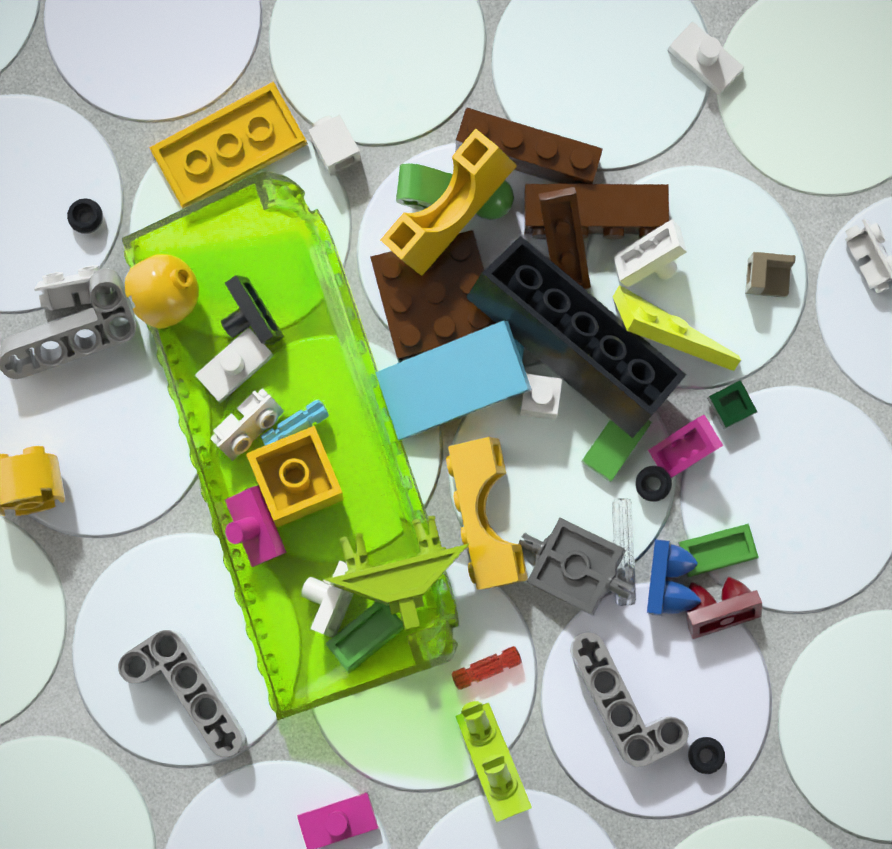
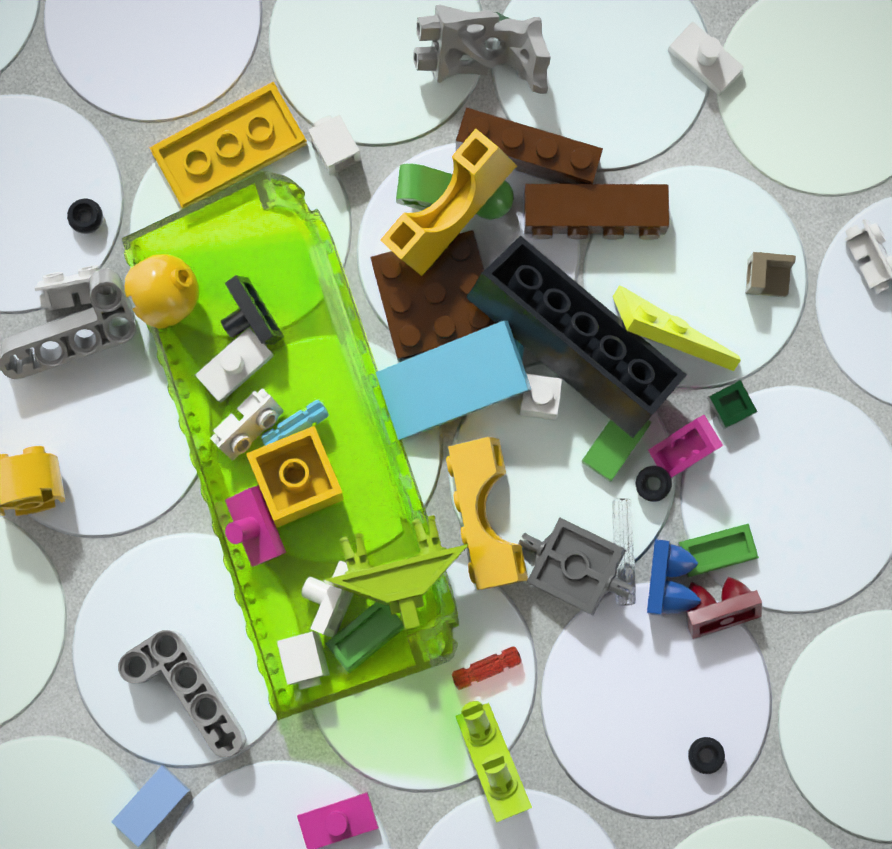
reddish brown plate [538,187,591,289] -> none
light grey beam [570,632,689,767] -> none
white tile [614,219,687,288] -> none
none -> light blue tile [111,765,190,847]
none -> white brick [277,632,330,690]
none -> light grey hips [413,4,551,94]

